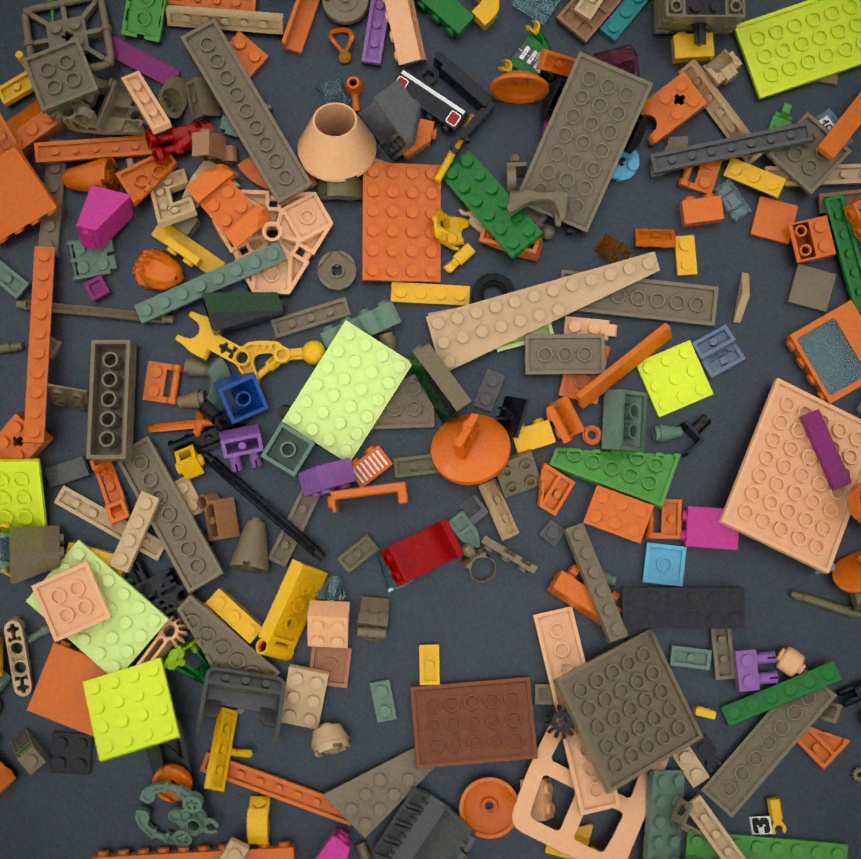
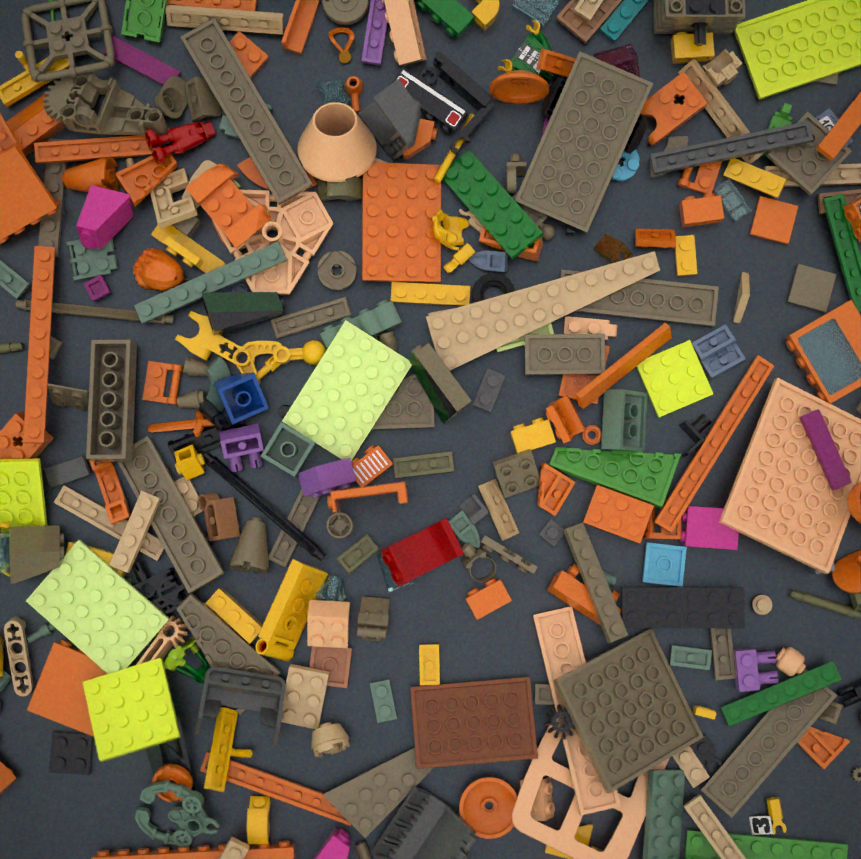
dark tan slope [10,728,50,775] -> none
dark tan plate [22,37,100,114] -> none
light nougat plate [31,561,112,642] -> none
light nougat plate [121,71,172,135] -> none
medium nougat hinge [192,128,238,164] -> none
orange bracket [431,413,511,486] -> none
black piece [496,396,529,438] -> none
dark tan animal [506,189,568,227] -> none
sand green cone [652,424,683,443] -> none
dark tan bracket [670,798,701,834] -> none
orange slope [788,215,836,263] -> none
none -> dark tan wheel [327,512,354,538]
none -> orange brick [465,578,512,620]
none -> sand blue plate [468,250,508,272]
none -> orange plate [653,355,774,533]
none -> tan plate [752,595,772,615]

